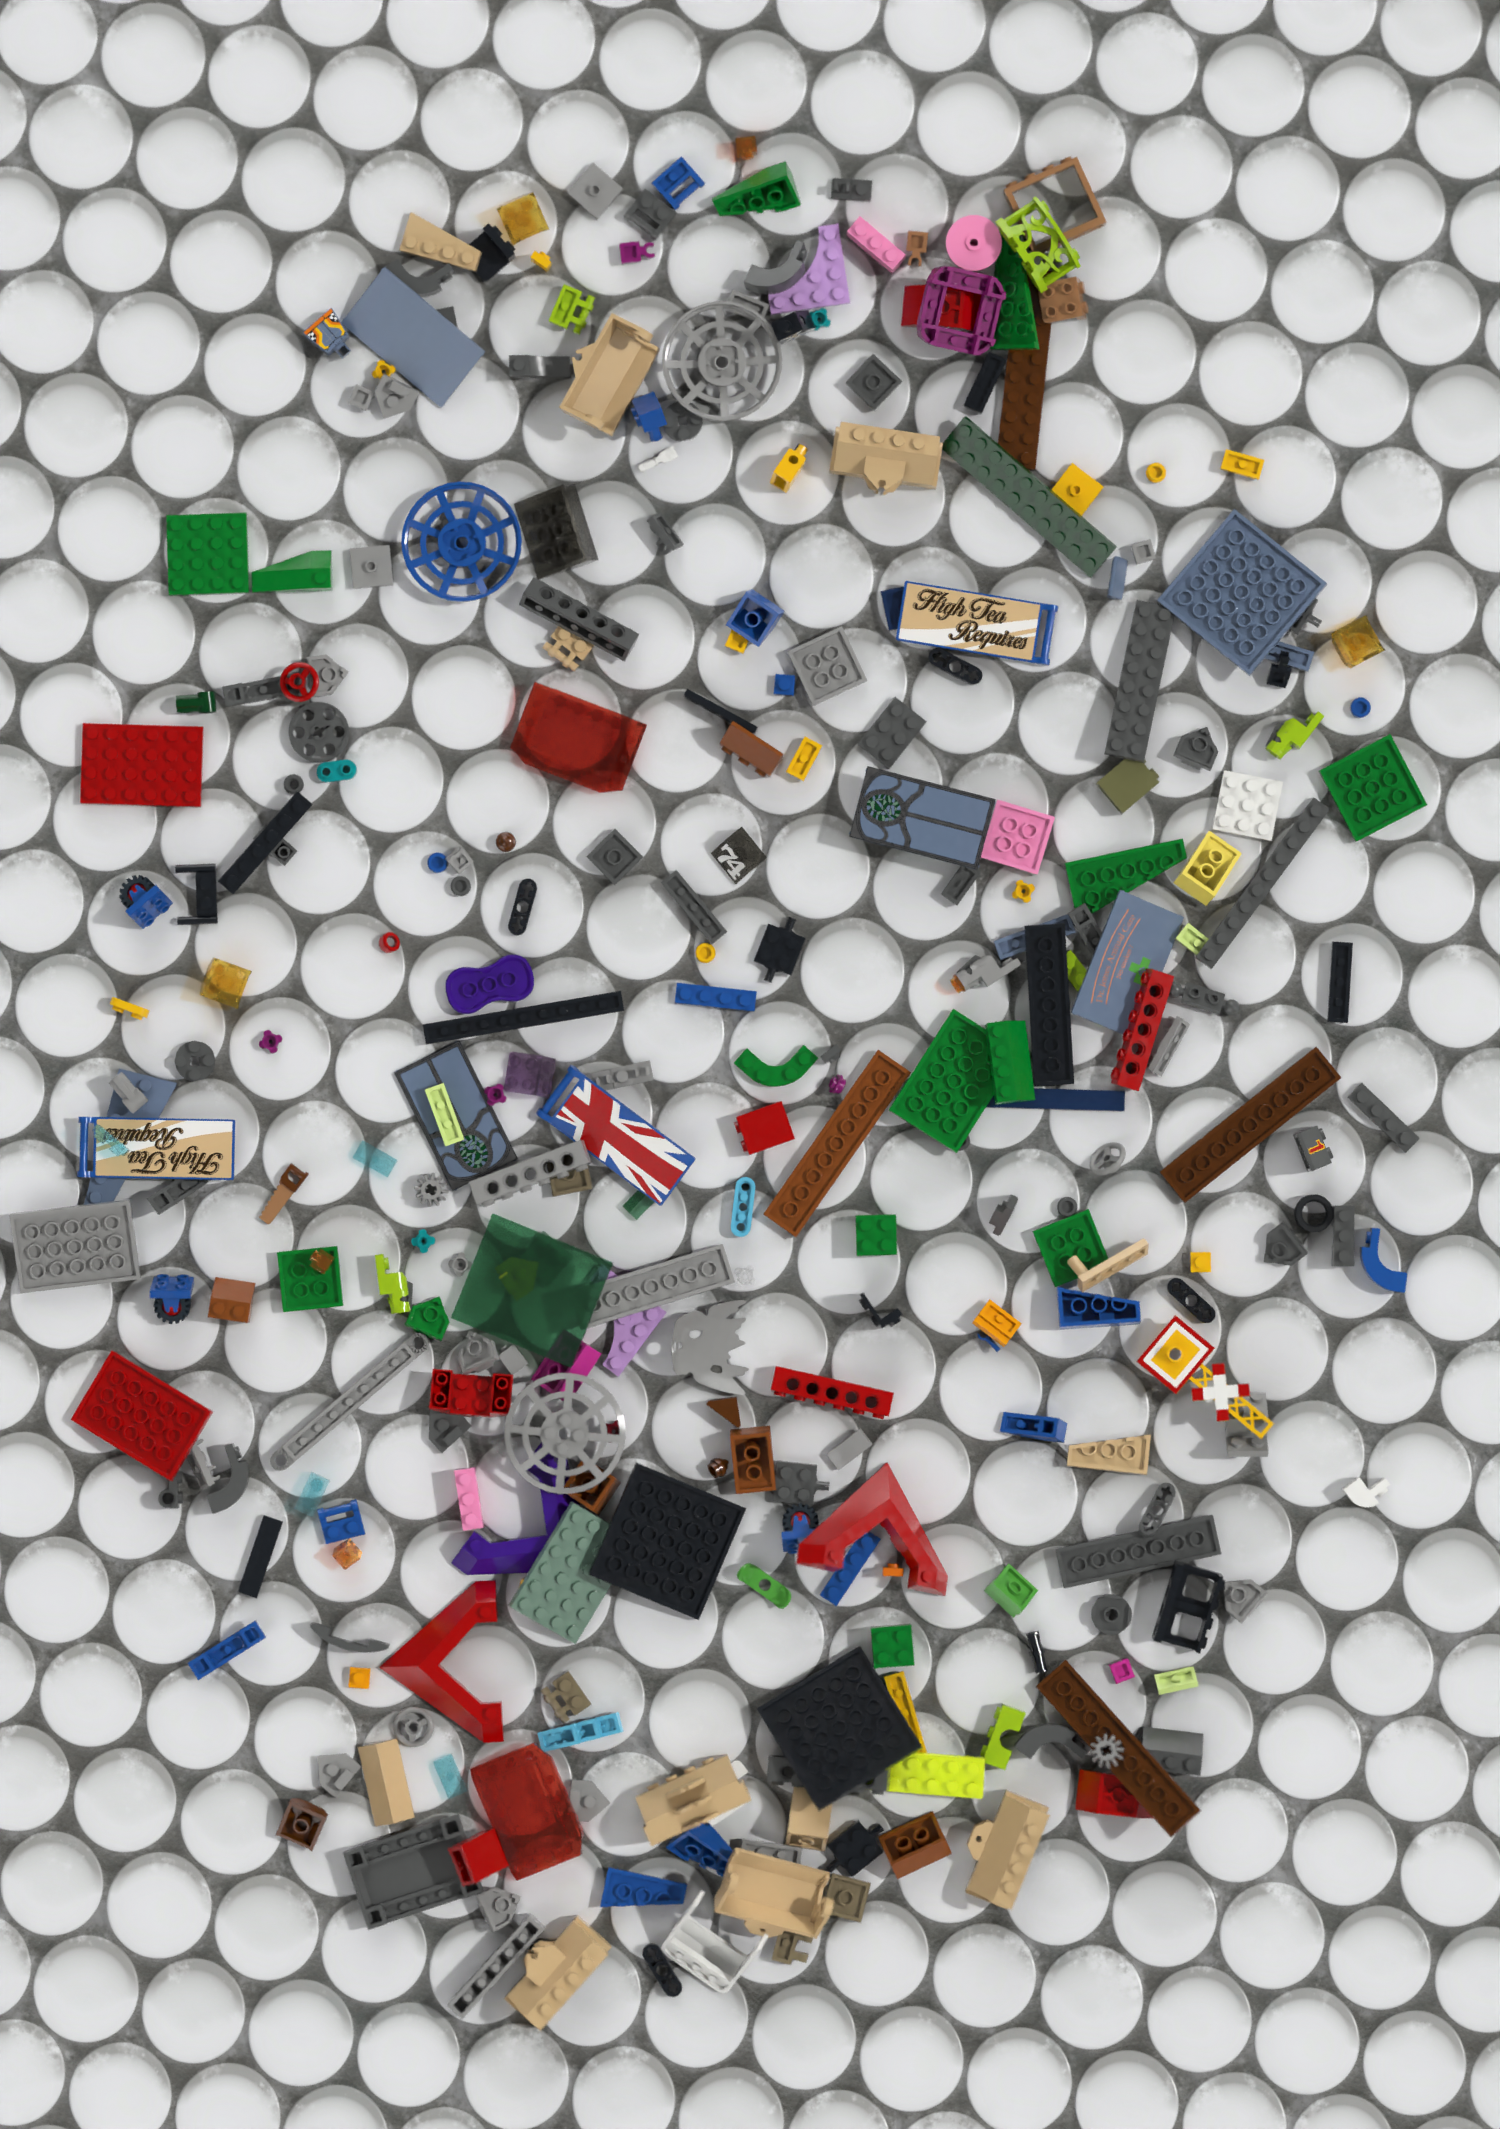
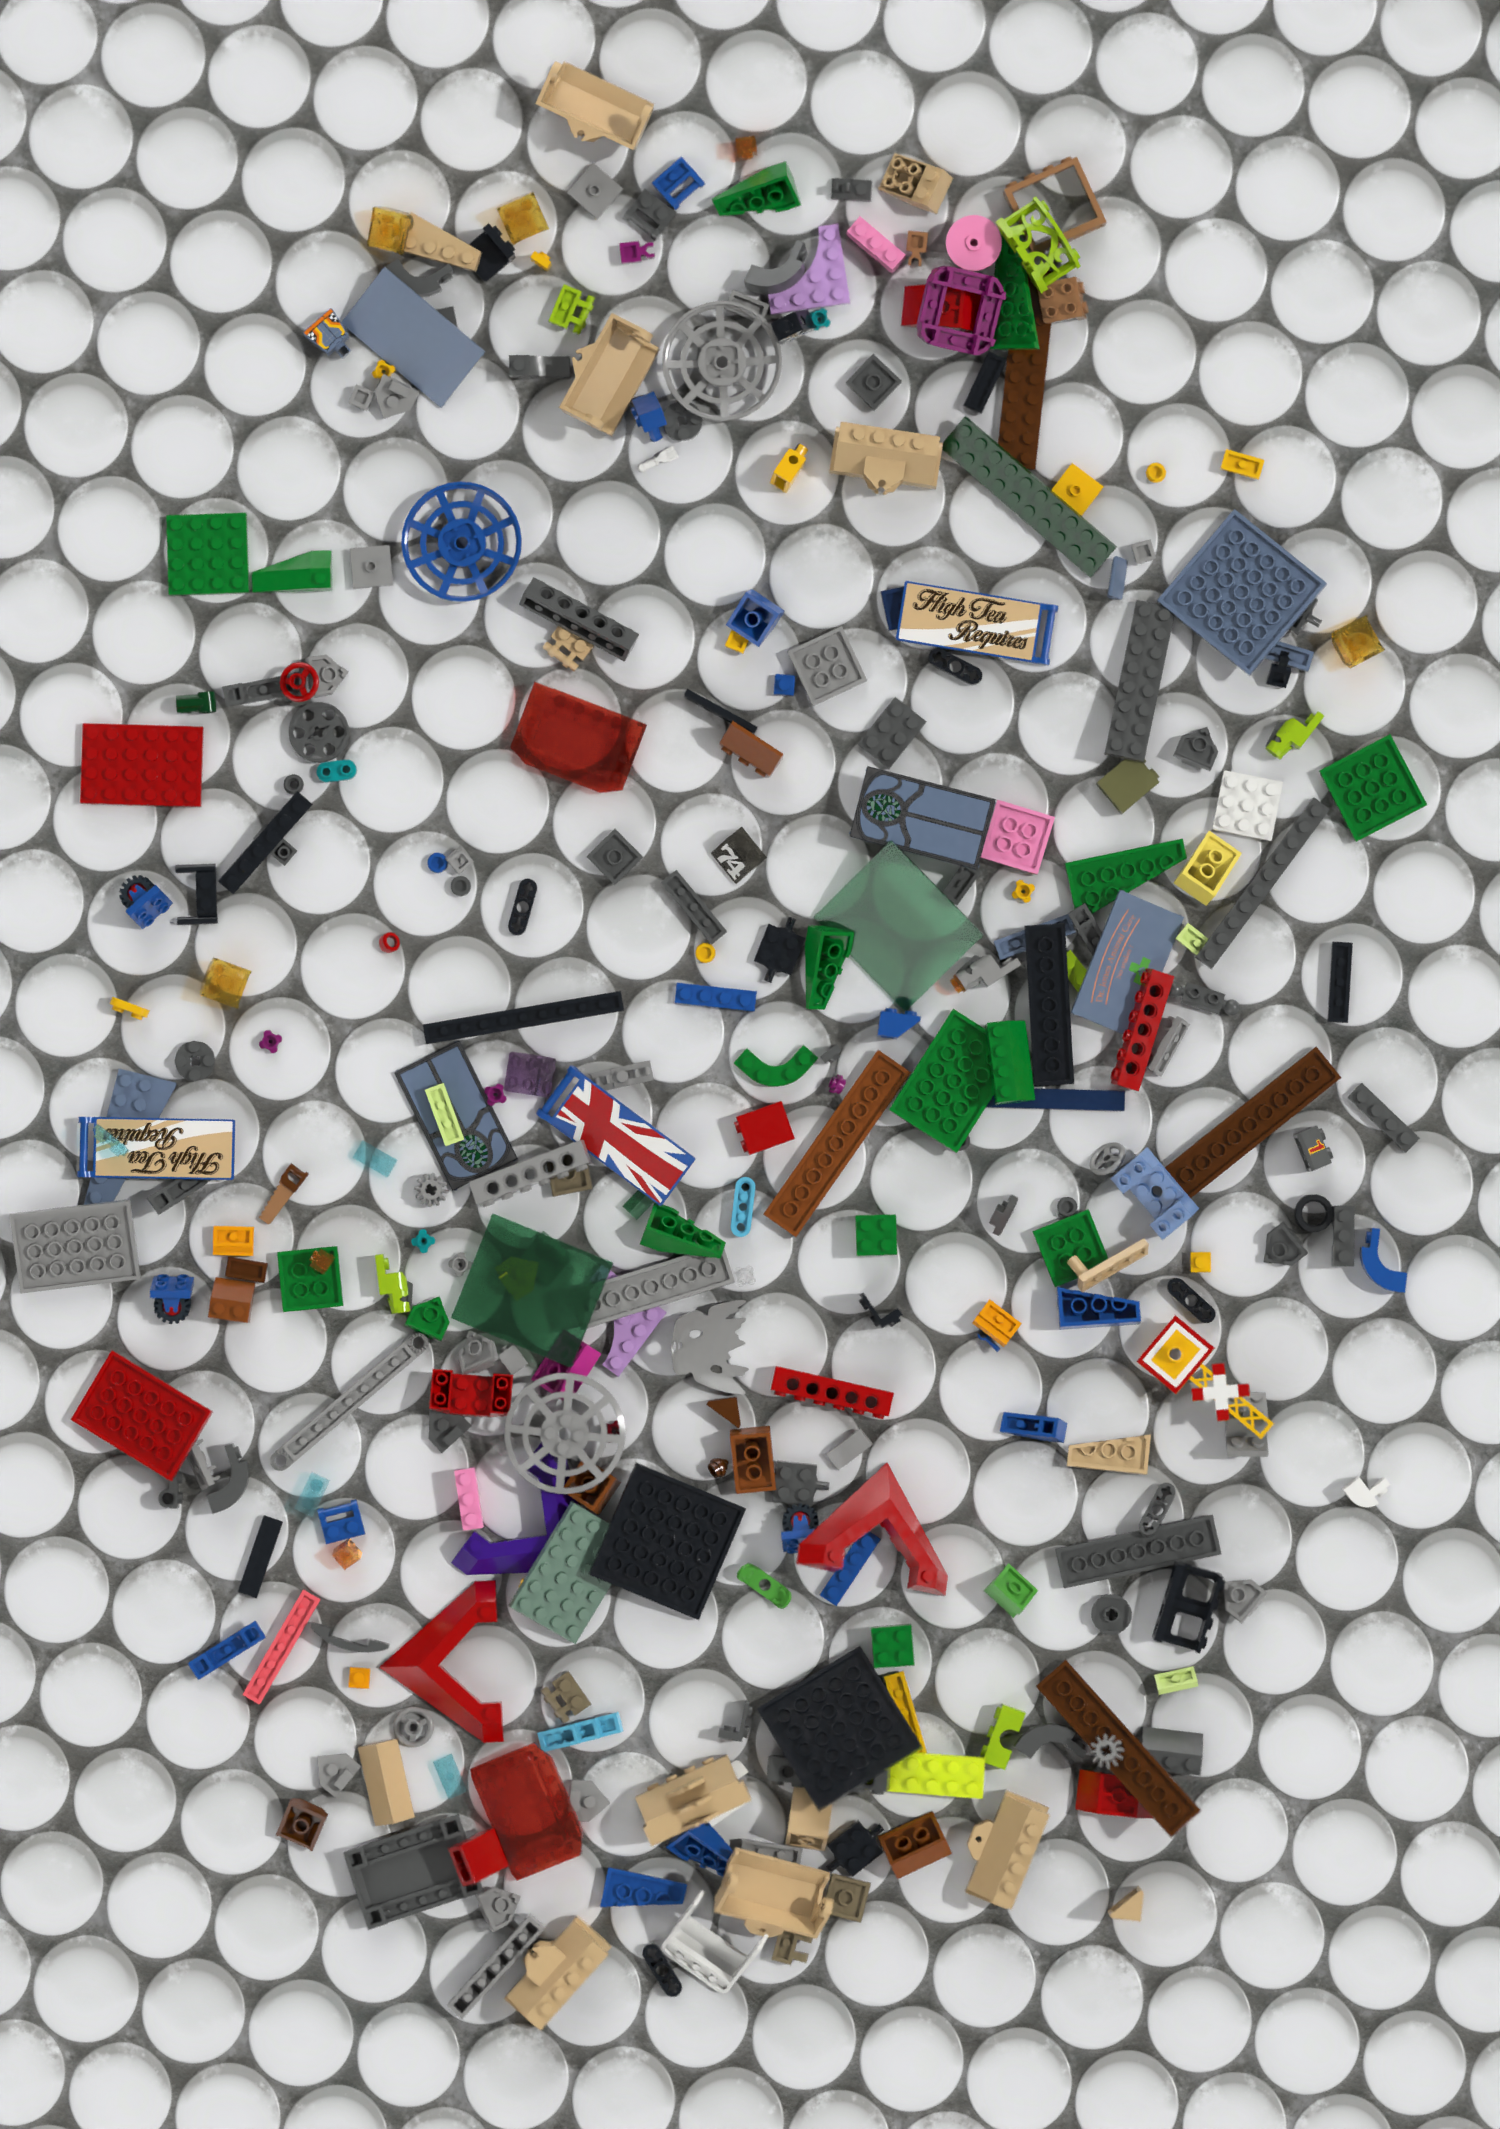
light grey piece [109,1072,149,1114] -> none
dark purple plate [445,955,534,1014] -> none
reddish brown plate [496,832,516,852] -> none
clear smoke slope [514,484,599,580] -> none
dark grey plate [647,512,684,555] -> none
yellow plate [786,737,822,782] -> none
orange plate [882,1563,903,1577] -> none
black pin [1026,1631,1048,1674] -> none
dark pink tile [1109,1658,1135,1684] -> none
blue tile [1350,697,1371,718] -> none
none -> light orange plate [213,1226,254,1256]
none -> reddish brown tile [225,1257,268,1283]
none -> coral plate [242,1589,321,1705]
none -> clear yellow slope [367,206,414,255]
none -> tan piece [535,61,655,150]
none -> green wedge [640,1203,726,1259]
none -> dark grey bracket [718,1700,753,1742]
none -> green wedge [805,925,854,1010]
none -> clear green piece [814,840,984,1011]
none -> blue slope [877,1008,921,1039]
none -> tan slope [878,153,953,214]
none -> tan slope [1107,1886,1144,1922]
none -> medium blue plate [1111,1147,1199,1240]

